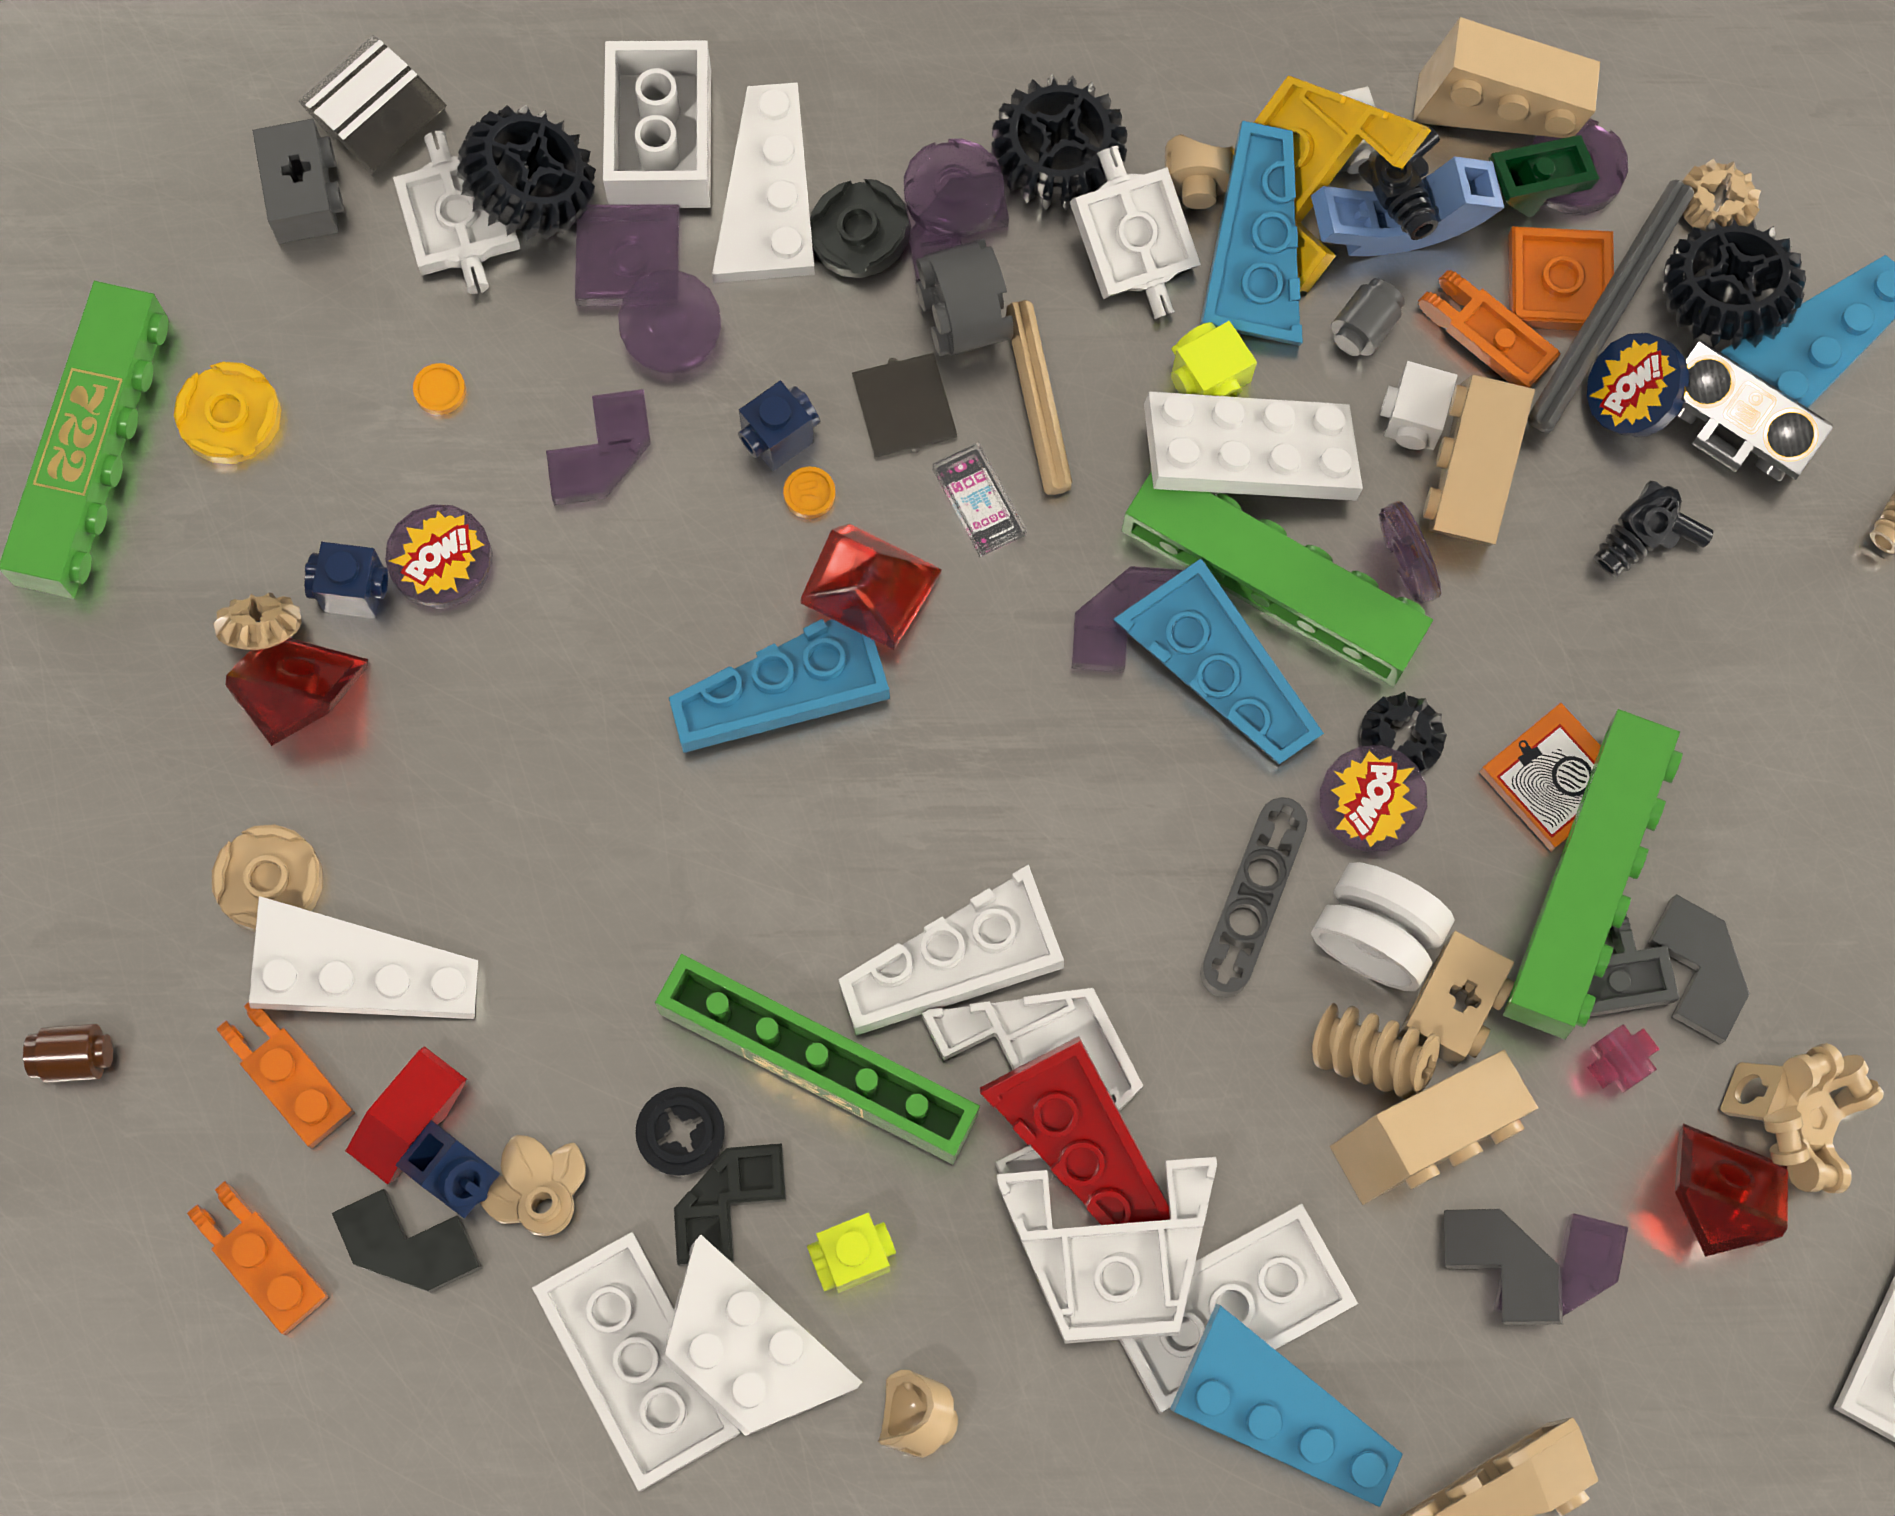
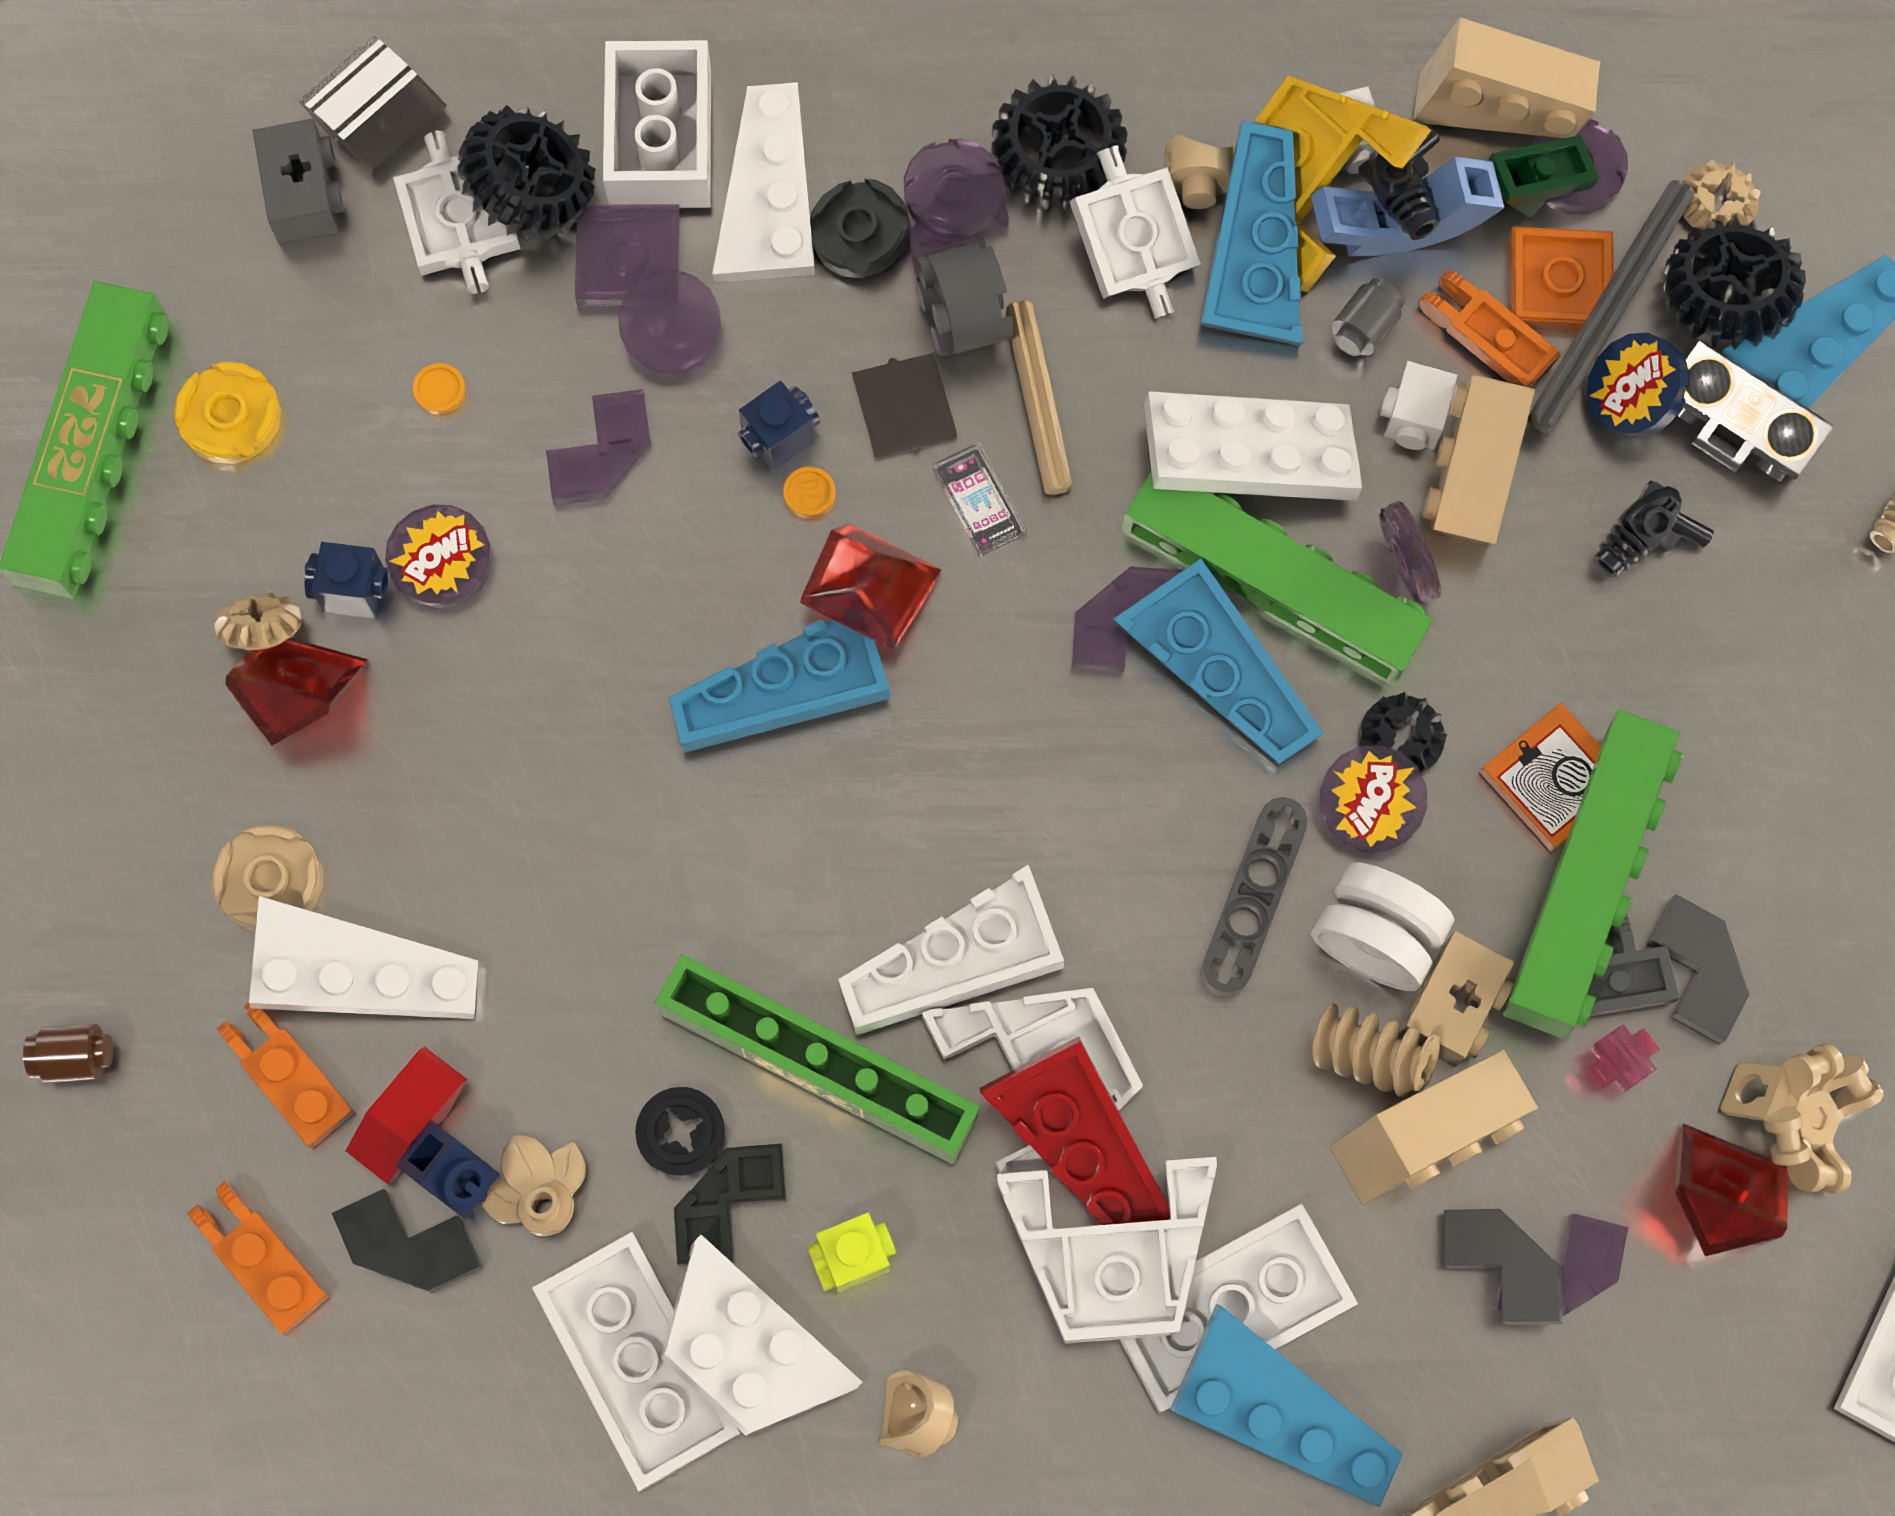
neon yellow brick [1171,320,1257,397] -> none

